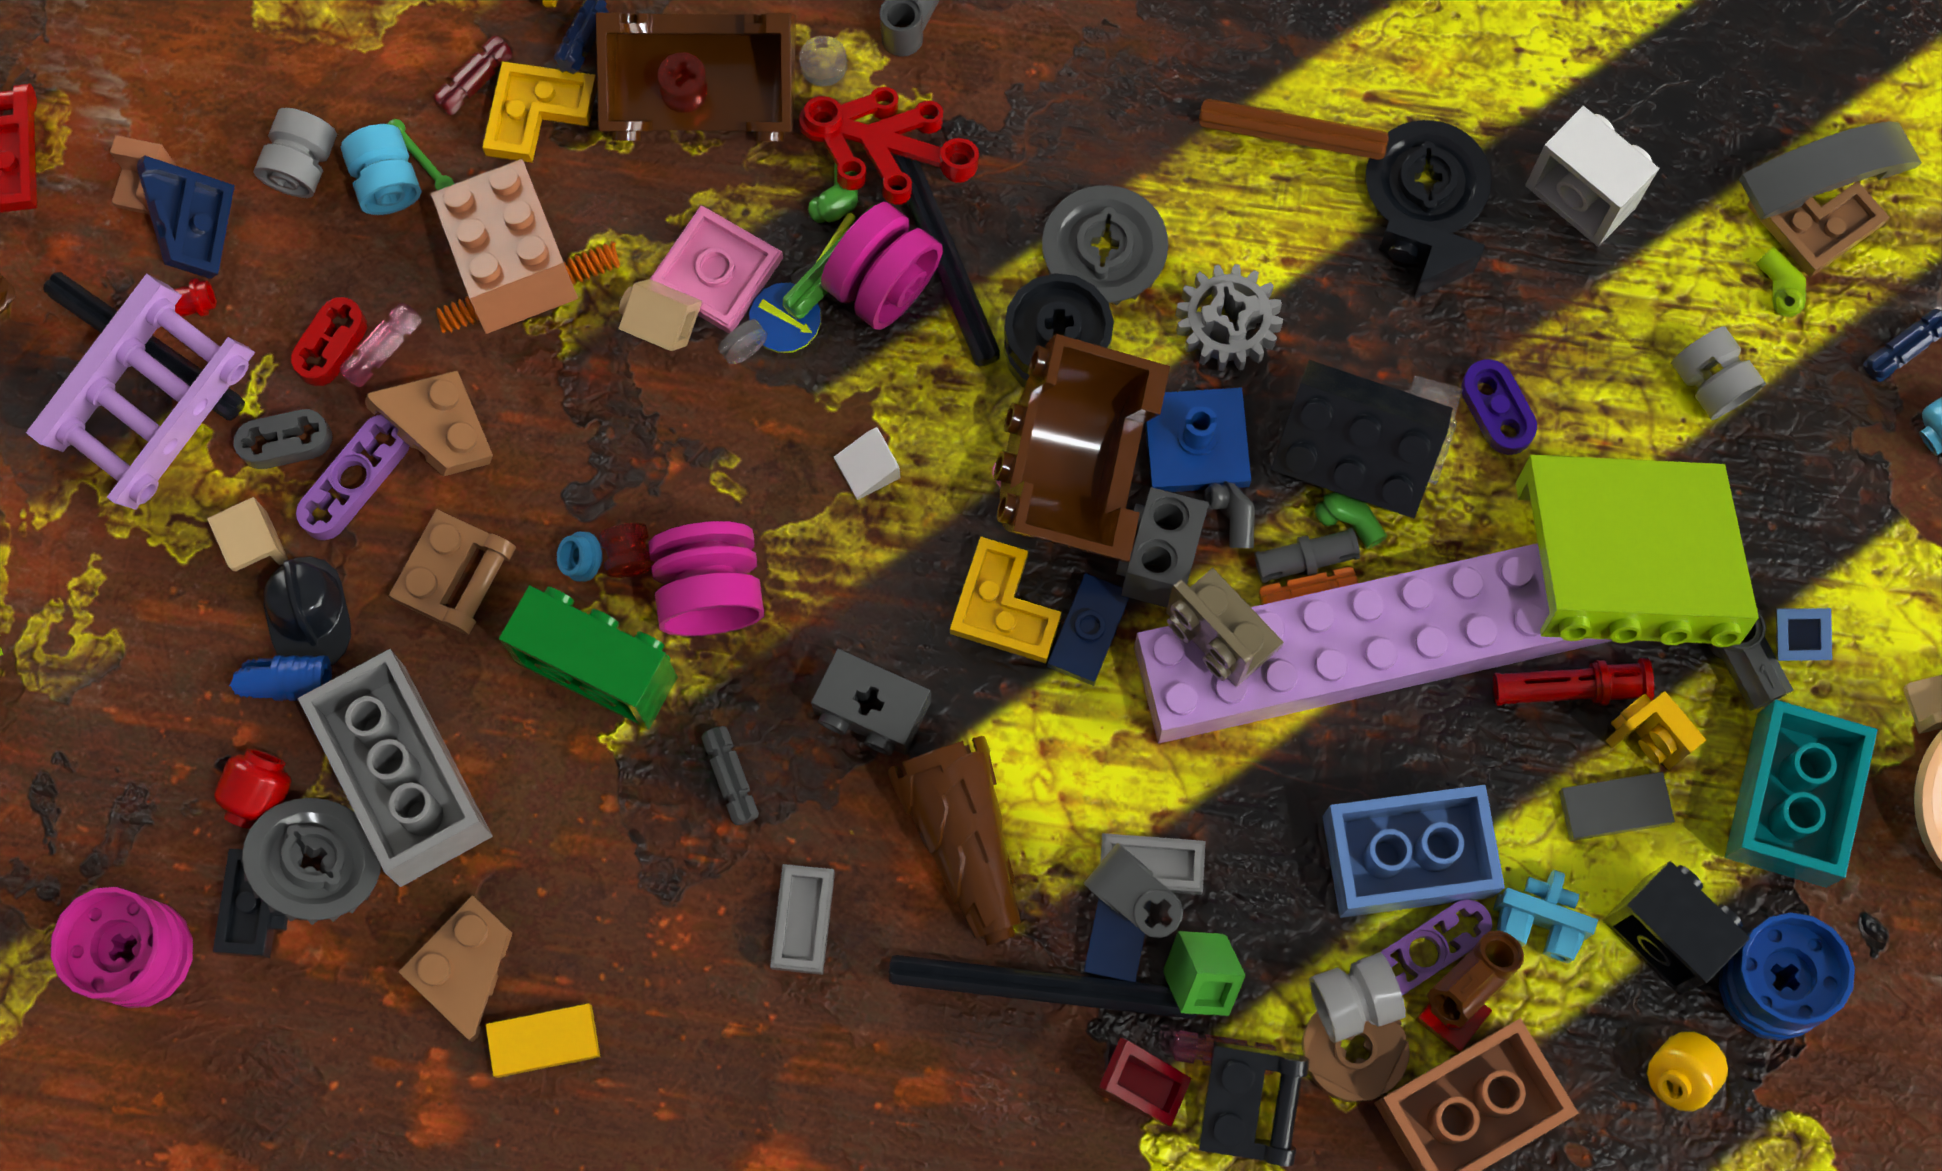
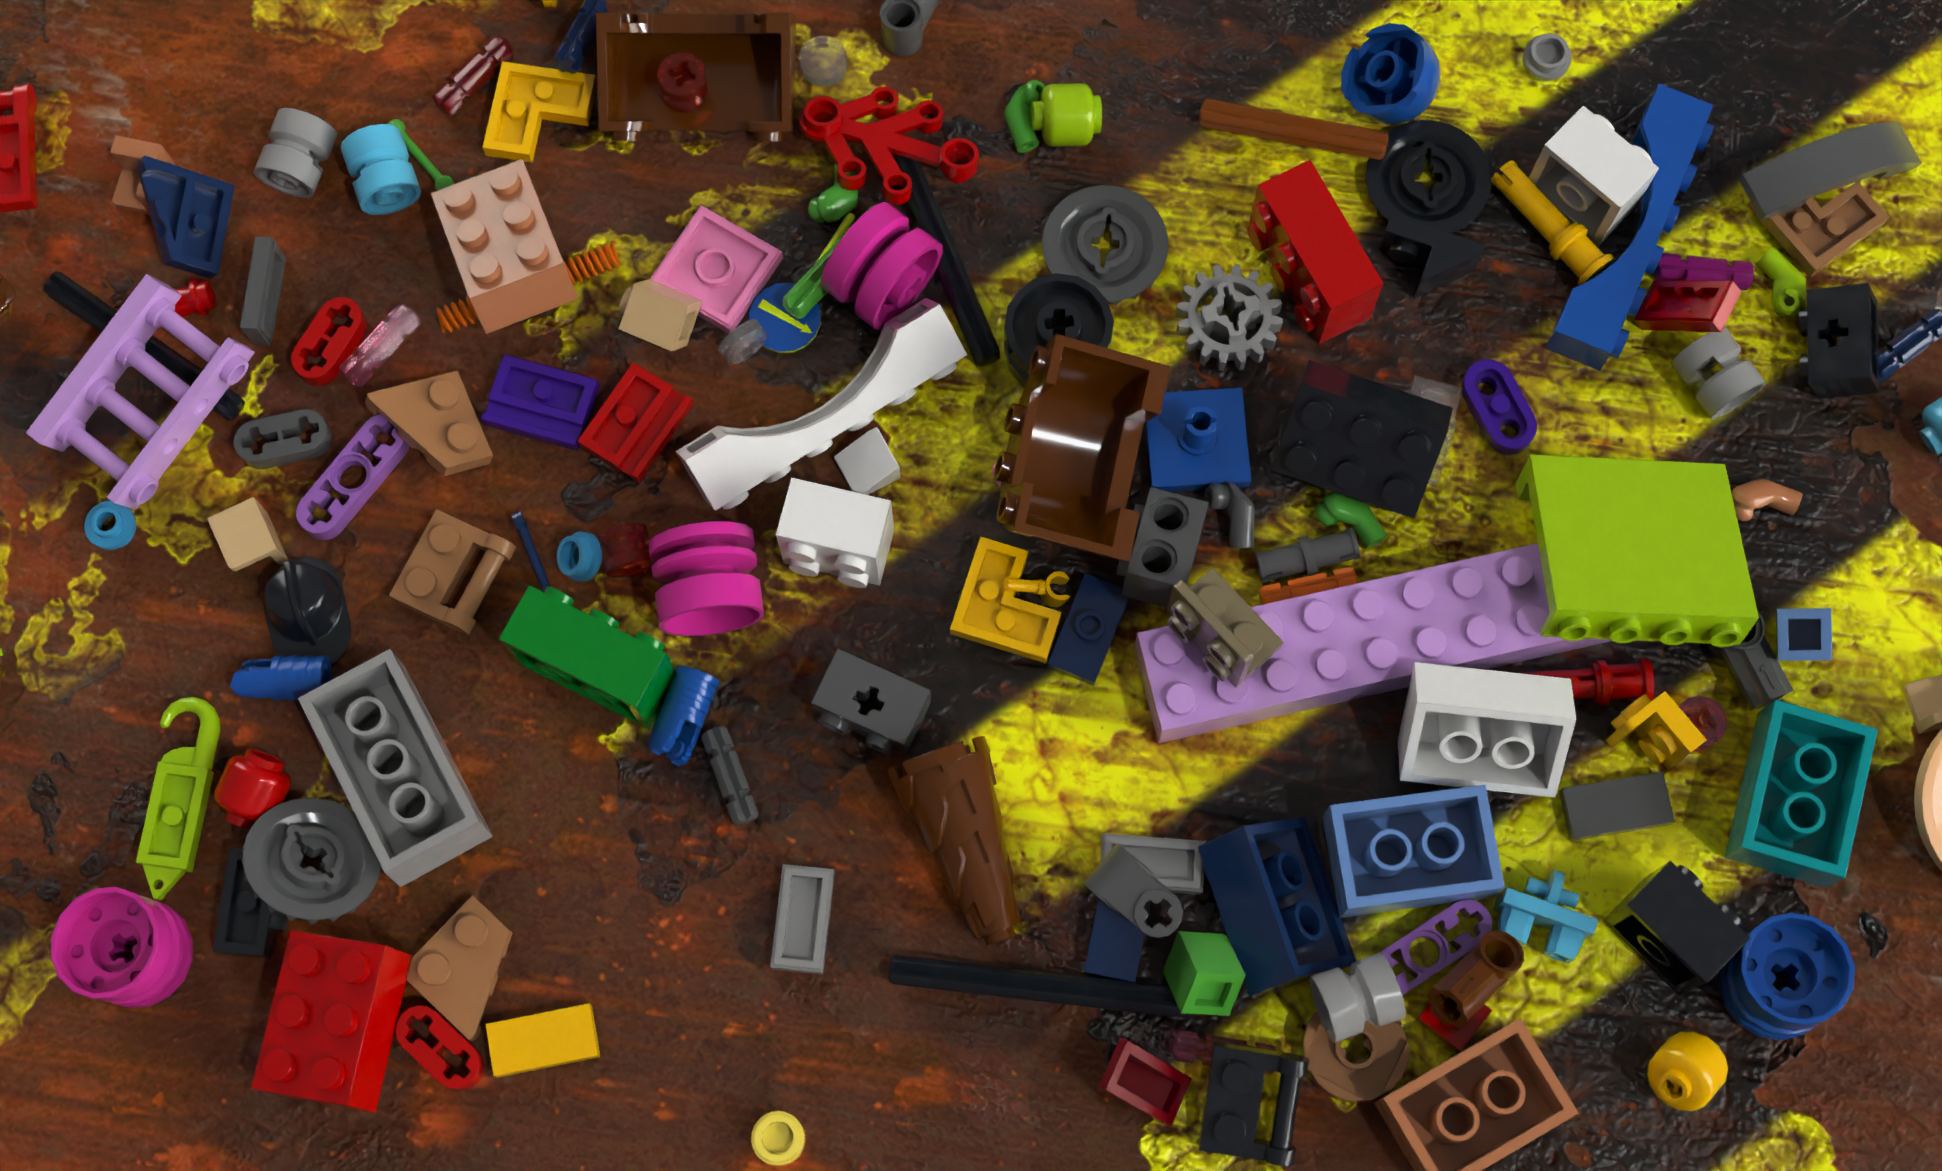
none -> dark azure plate [84,501,136,550]
none -> lime plate [136,697,220,901]
none -> dark grey tile [240,236,286,346]
none -> red brick [251,930,412,1113]
none -> red beam [395,1005,485,1091]
none -> dark purple plate [481,354,600,451]
none -> dark blue hinge [511,510,554,592]
none -> red plate [577,363,694,484]
none -> blue hinge [647,665,720,767]
none -> white arch [675,298,967,511]
none -> light yellow tile [751,1111,806,1166]
none -> white brick [776,477,894,588]
none -> yellow hand [1003,571,1070,607]
none -> bright green arm [1004,80,1046,153]
none -> lime head [1031,83,1102,147]
none -> dark blue slope [1198,817,1357,996]
none -> red brick [1247,160,1384,345]
none -> blue cylinder [1341,23,1440,125]
none -> white brick [1398,662,1576,797]
none -> yellow pin [1491,160,1616,285]
none -> light grey plate [1523,33,1572,81]
none -> blue arch [1545,84,1714,371]
none -> red plate [1634,280,1742,332]
none -> magenta axle [1655,253,1754,290]
none -> clear pink wheel [1678,696,1727,754]
none -> nougat arm [1731,479,1803,521]
none -> black brick [1799,283,1879,399]

